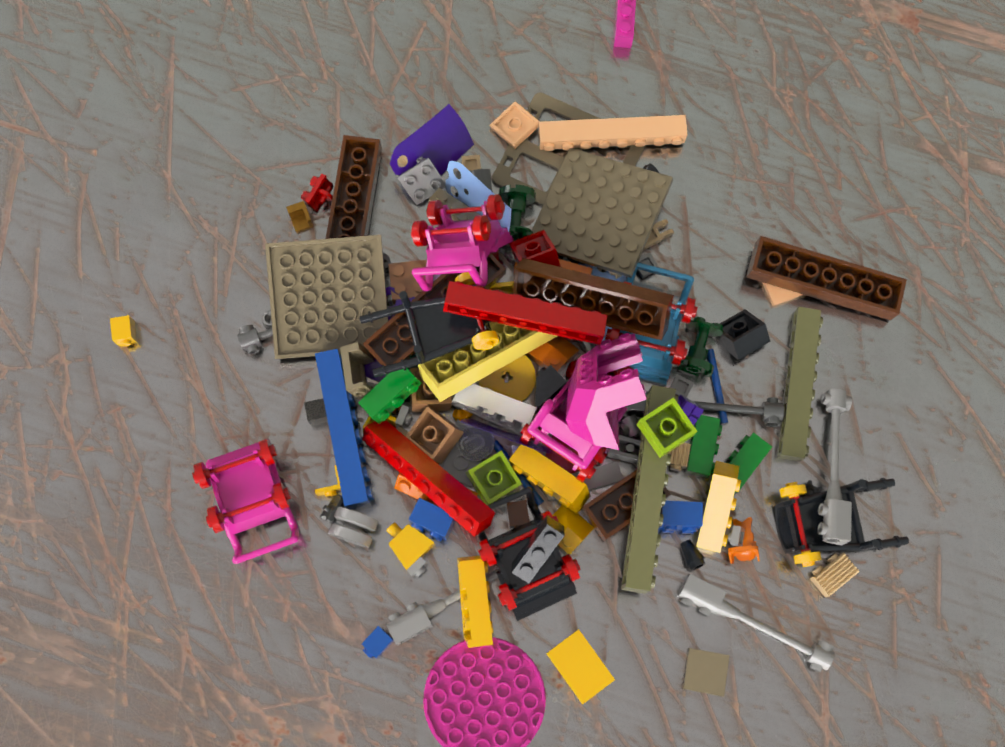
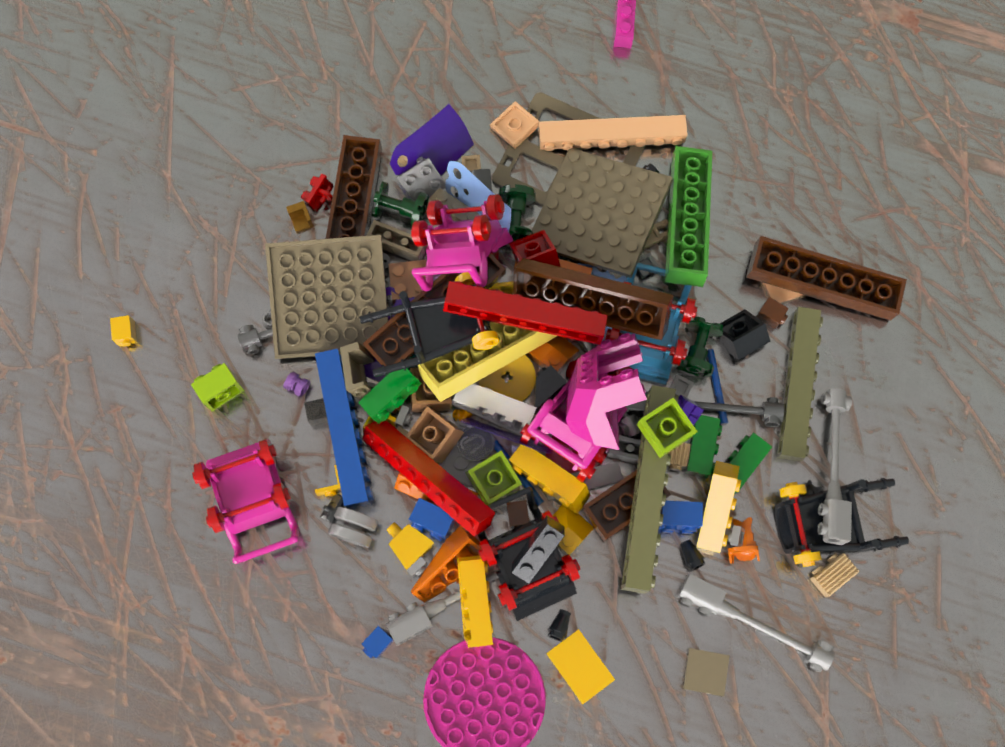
none -> lime brick [191,363,245,411]
none -> medium lavender wheel [283,371,310,397]
none -> dark tan brick [366,220,427,261]
none -> dark green piece [372,181,429,228]
none -> orange wedge [411,525,481,603]
none -> black cone [548,609,571,641]
none -> bright green brick [665,146,712,287]
none -> reddish brown brick [756,297,789,329]

